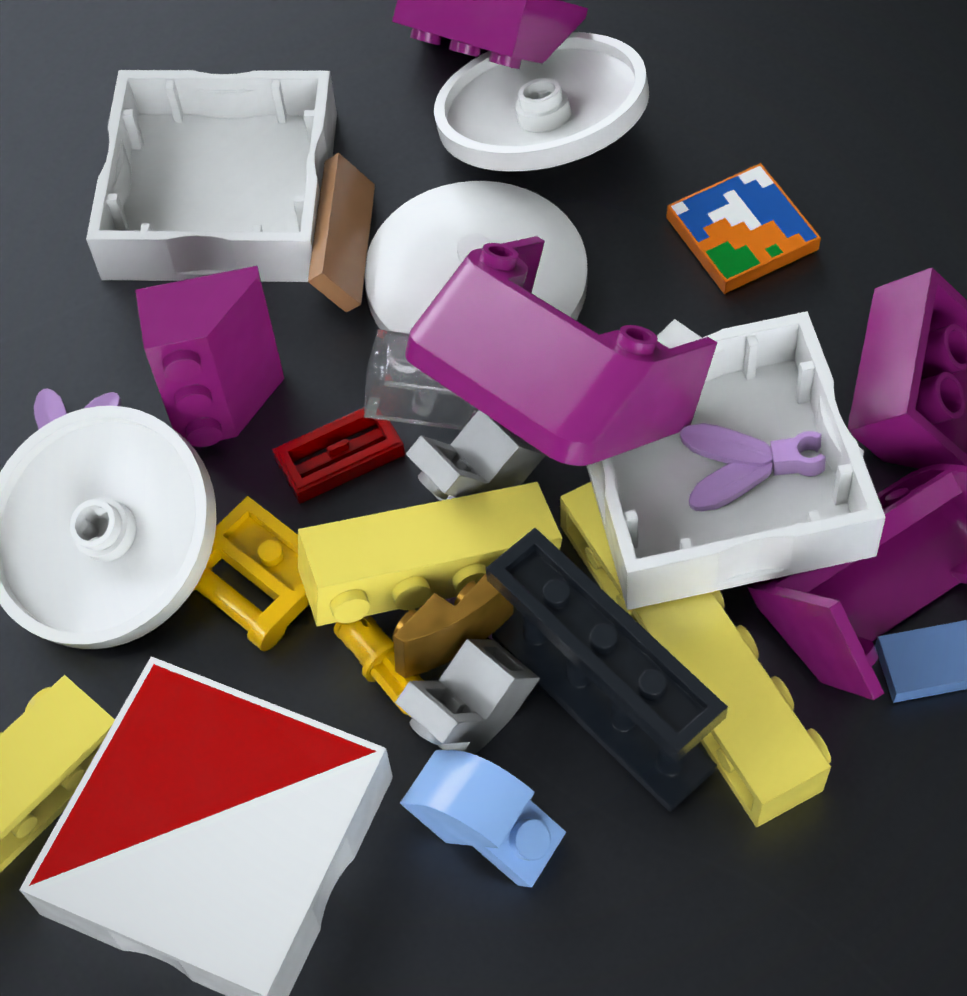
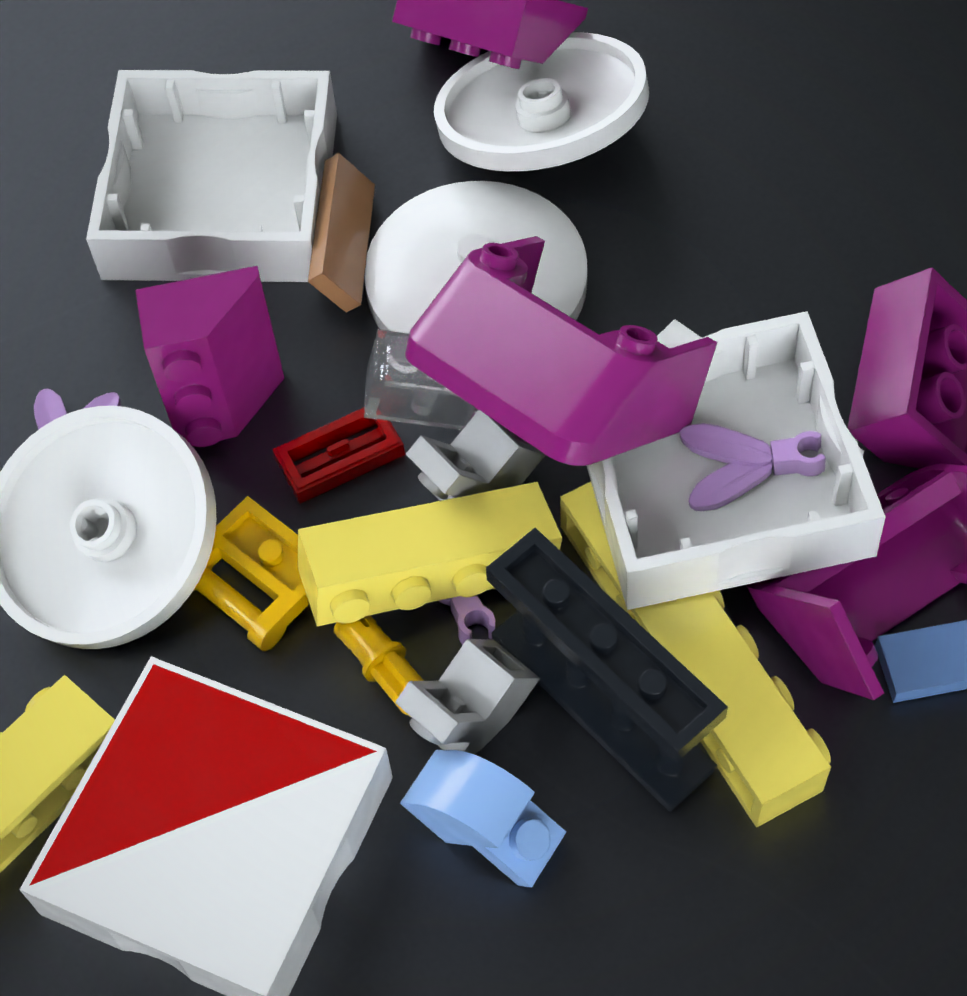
pearl gold slope [392,574,514,678] -> none
tile [666,163,821,294] -> none

